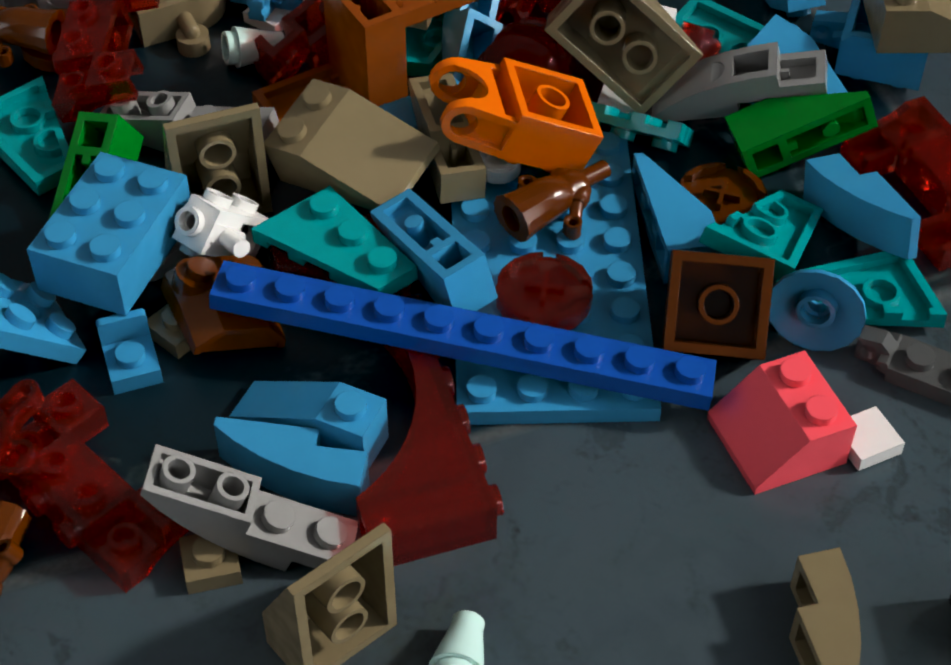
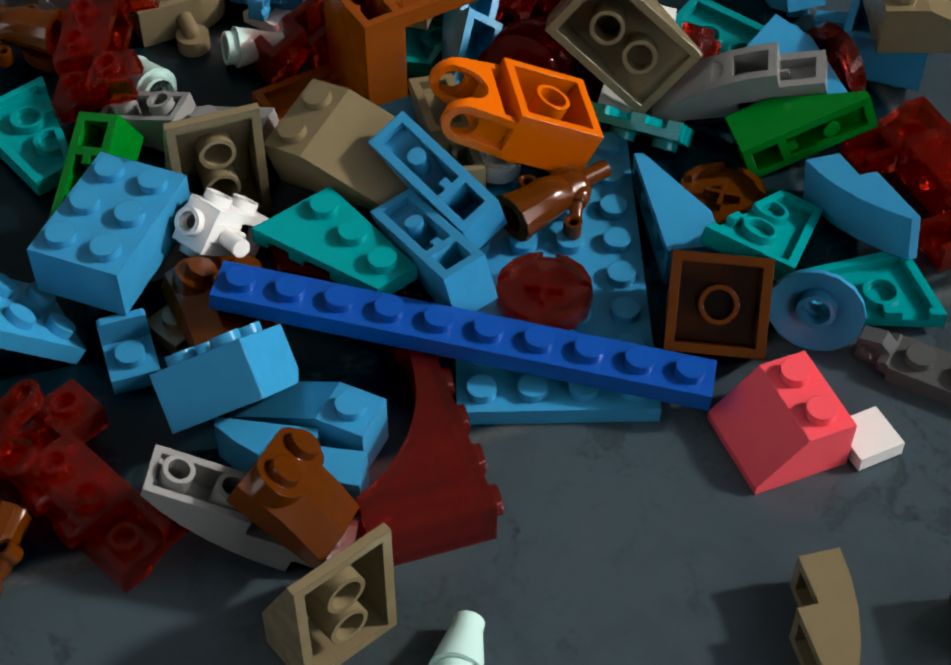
dark tan plate [179,534,243,595] -> none
none -> light aqua cone [126,55,177,92]
none -> dark azure hinge [149,321,299,434]
none -> reddish brown slope [226,427,360,569]
none -> dark azure slope [368,110,507,249]
none -> clear red tile [806,21,867,92]

